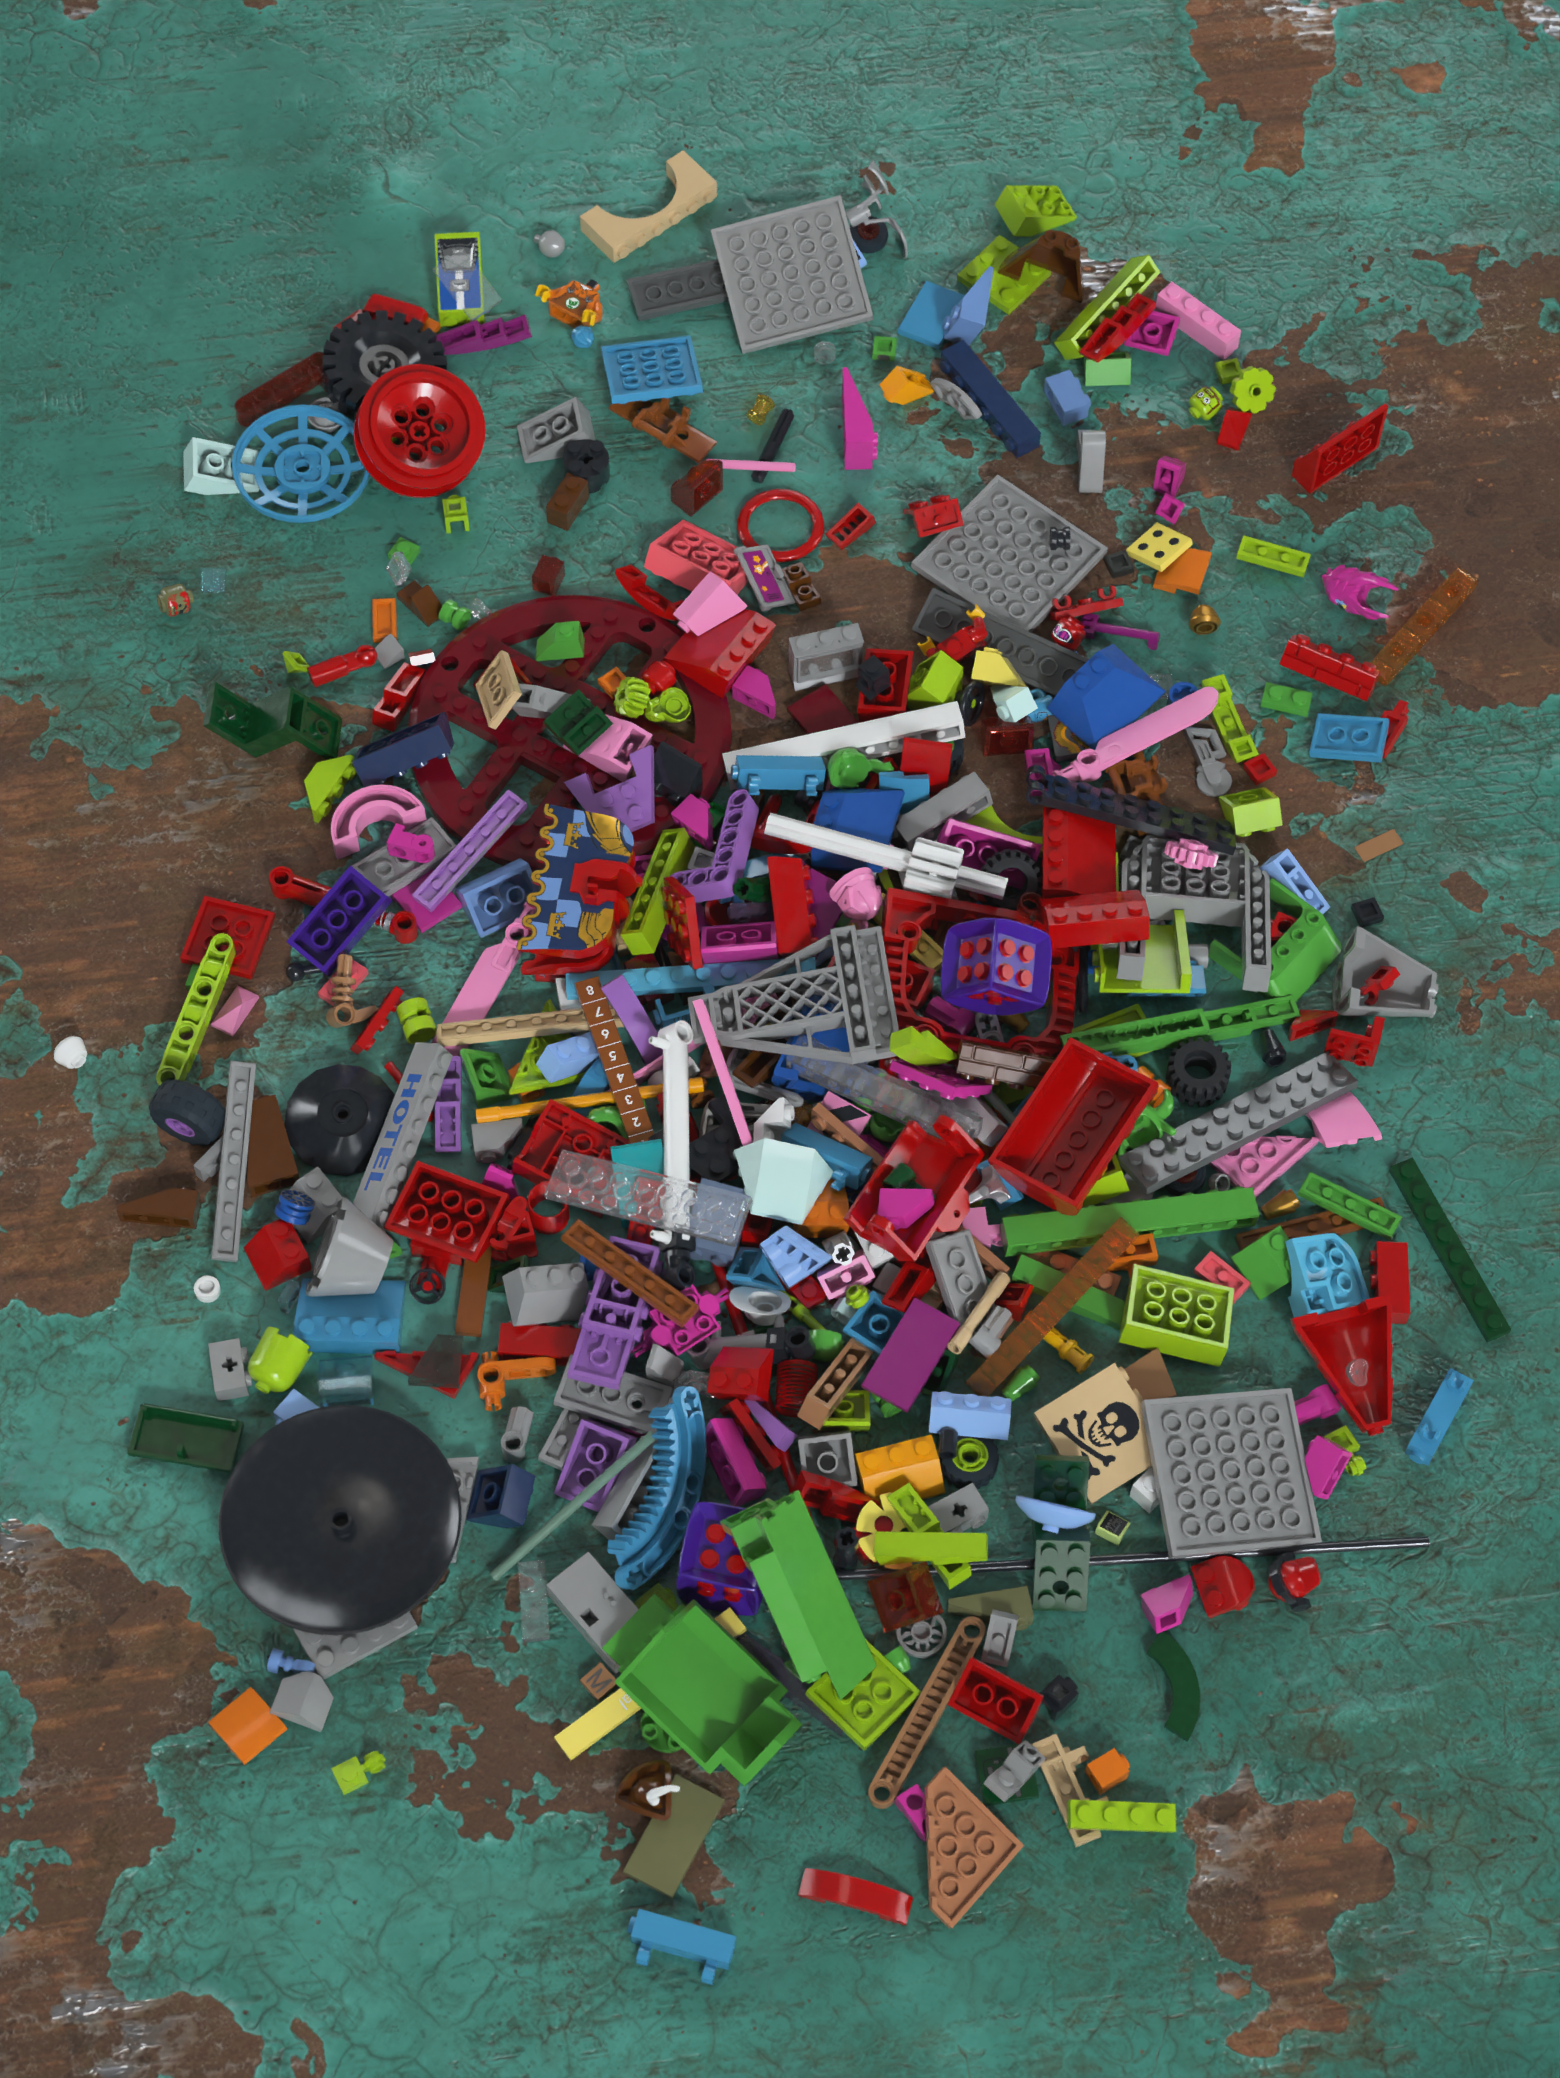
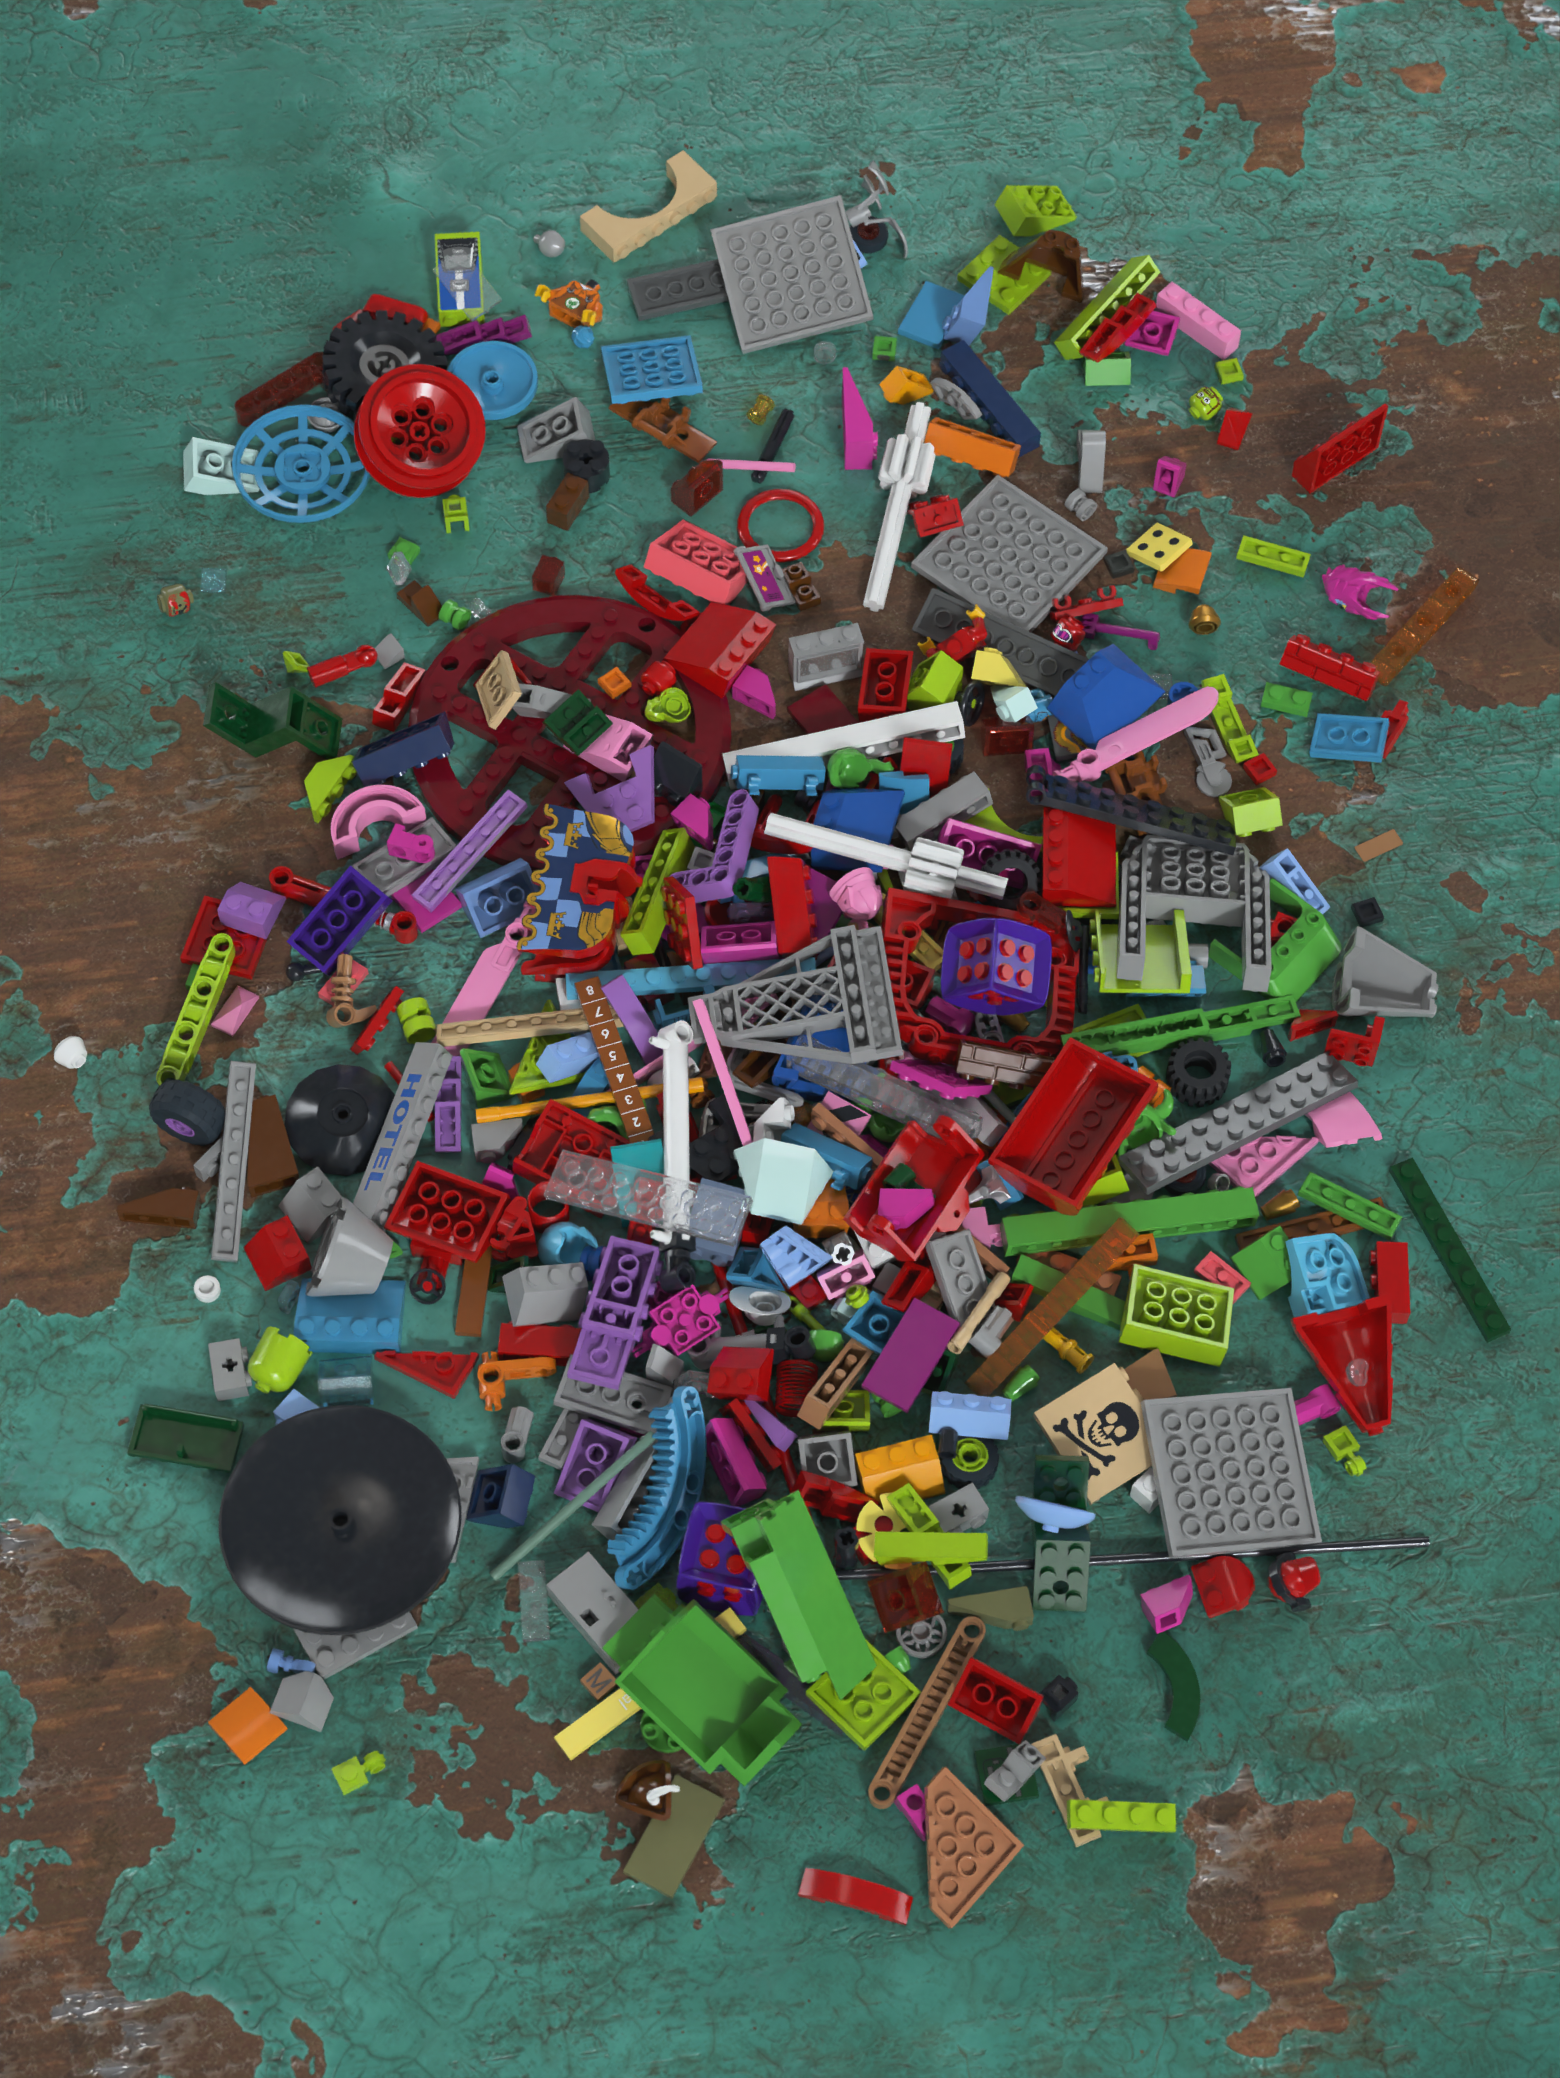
blue wheel [274,1189,315,1225] -> none
orange tile [372,598,397,643] -> none
tile [408,649,435,666] -> none
clear smoke wing [408,1334,464,1388] -> none
bright green slope [536,621,585,661] -> none
dark orange tile [561,1219,699,1328] -> none
lime gear [614,676,650,719] -> none
dark azure brick [627,1909,736,1985] -> none
bright pink slope [673,571,747,636] -> none
red slope [825,503,876,550] -> none
black window [855,655,891,701] -> none
lime slope [890,1026,957,1067] -> none
light grey plate [981,1609,1019,1667] -> none
red slope [1039,890,1150,949] -> none
medium blue brick [1044,370,1091,426] -> none
black wheel [1050,527,1071,551] -> none
orange brick [1085,1748,1130,1795] -> none
slope [1095,1510,1131,1546] -> none
dark pink slope [1155,493,1185,524] -> none
bright pink gear [1164,838,1219,870] -> none
lime plant [1230,366,1276,413] -> none
dark pink slope [1304,1435,1353,1500] -> none
red plate [1359,966,1400,1005] -> none
dark azure brick [1404,1368,1474,1466] -> none
none -> medium lavender slope [217,882,286,939]
none -> dark azure dish [447,341,538,420]
none -> medium azure helmet [538,1222,598,1265]
none -> white axle [863,402,935,612]
none -> orange brick [924,417,1021,478]
none -> light grey wheel [1065,489,1097,521]

